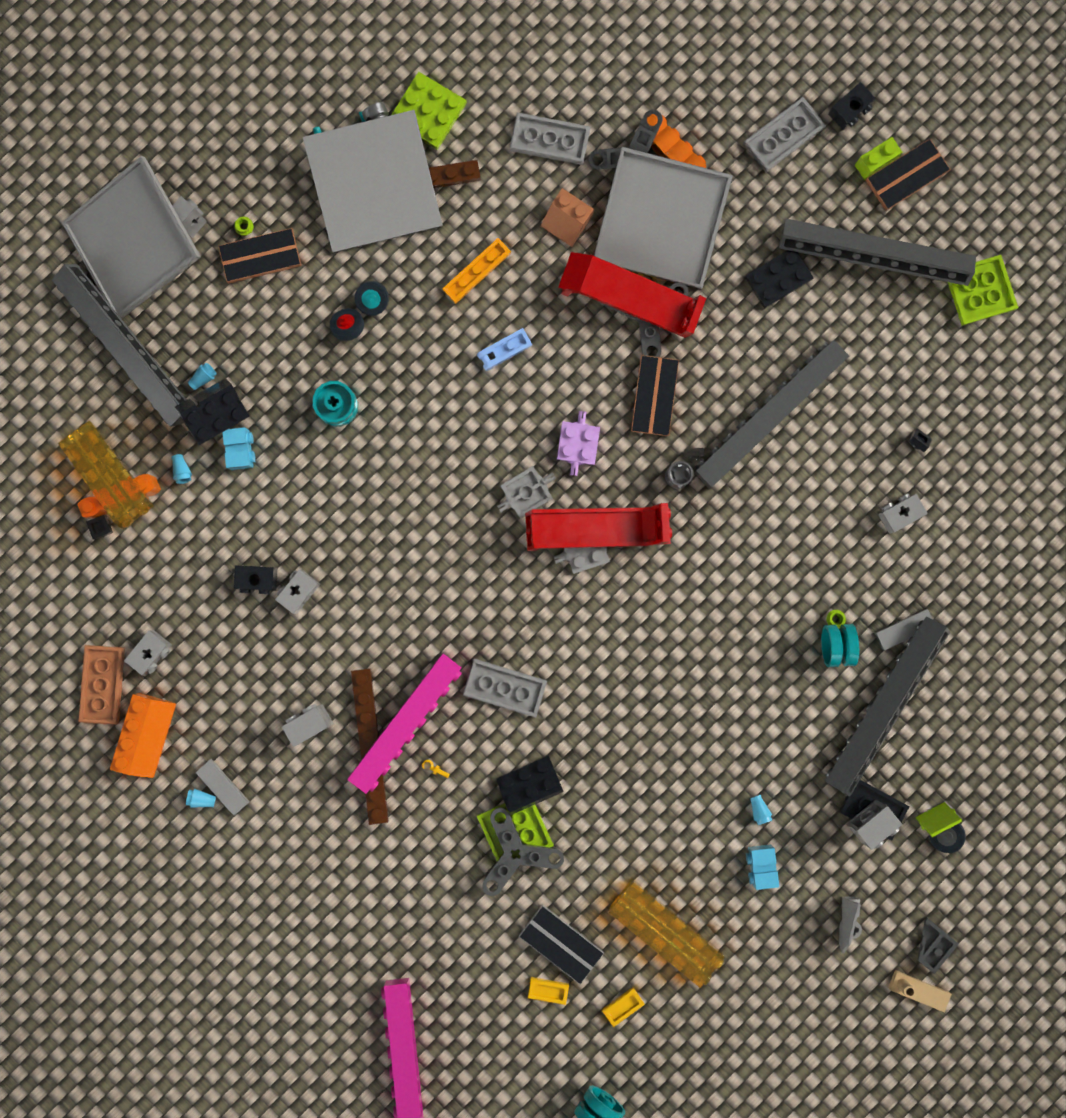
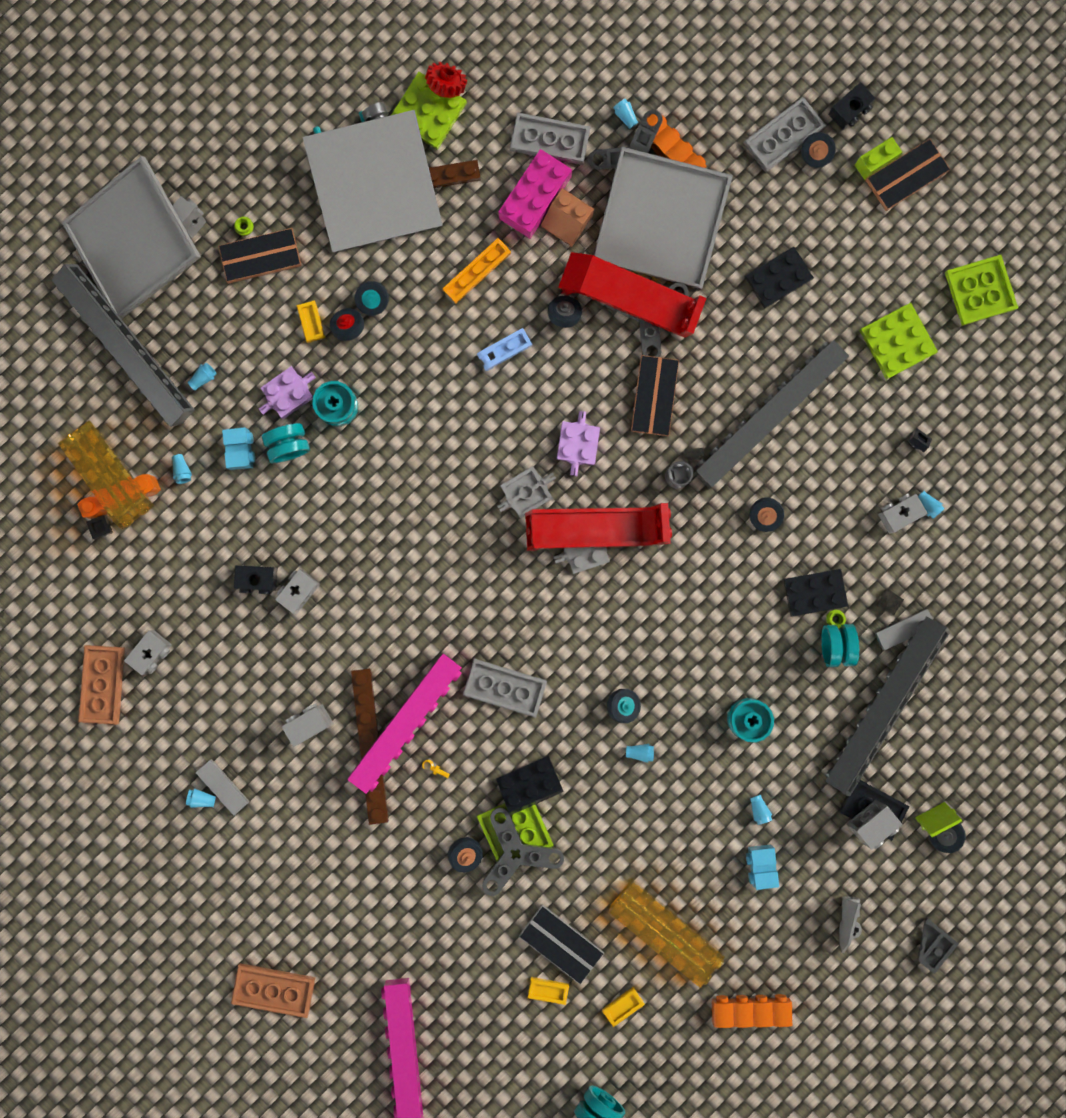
orange slope [110,693,177,778] -> none
black piece [175,378,250,445] -> none
dark grey brick [779,218,976,286] -> none
tan piece [888,970,952,1012] -> none
none -> nougat tile [231,963,316,1018]
none -> lavender plate [259,366,316,419]
none -> teal wheel [261,423,310,463]
none -> yellow tile [296,300,325,343]
none -> red gear [425,62,467,98]
none -> black wheel [448,837,483,873]
none -> dark pink brick [498,149,572,239]
none -> black wheel [548,296,582,328]
none -> black wheel [607,689,641,723]
none -> medium azure cone [613,99,638,129]
none -> medium azure cone [626,744,654,763]
none -> orange brick [712,994,793,1028]
none -> teal wheel [727,698,774,743]
none -> black wheel [749,497,784,532]
none -> black plate [783,569,848,617]
none -> black wheel [801,132,836,168]
none -> lime plate [859,303,938,380]
none -> clear smoke plate [876,589,904,616]
none -> medium azure cone [918,491,945,519]

